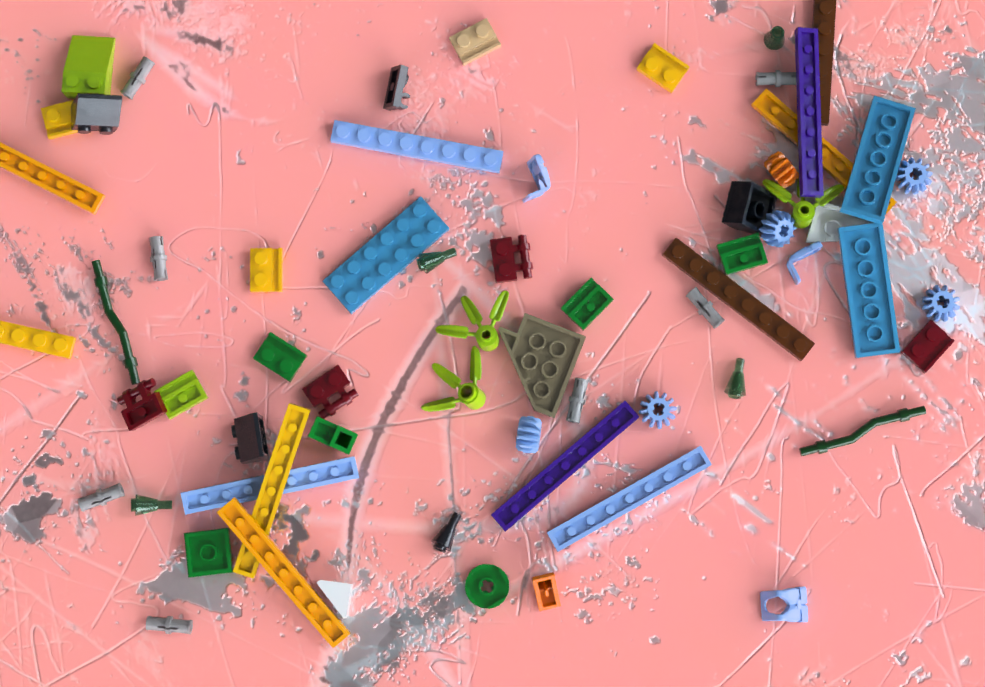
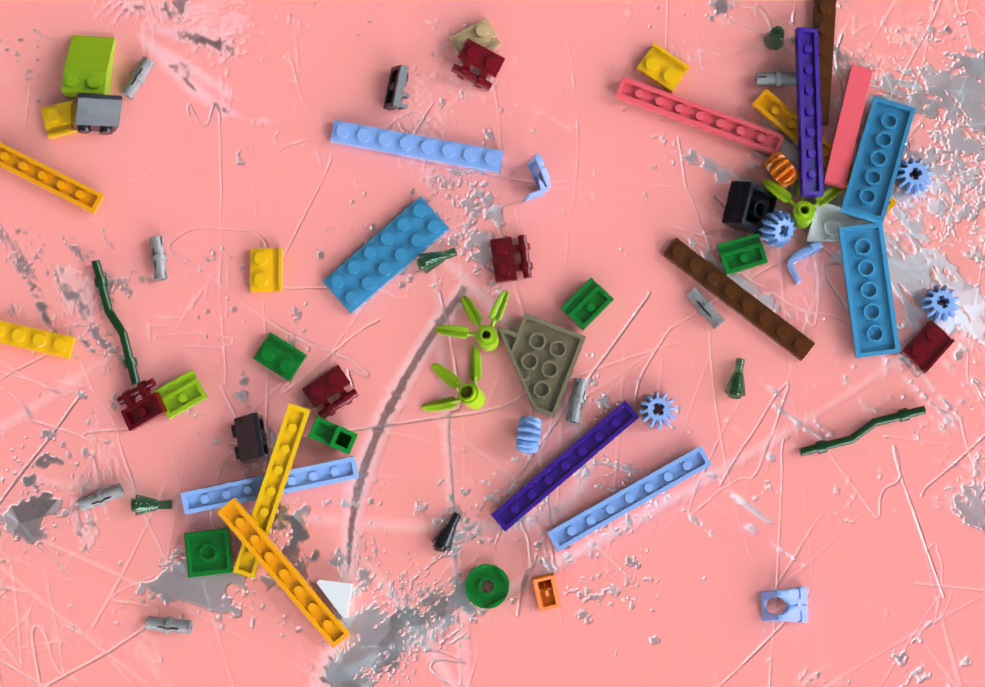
none -> dark red plate [451,38,505,91]
none -> coral plate [615,76,785,155]
none -> coral tile [823,64,873,189]

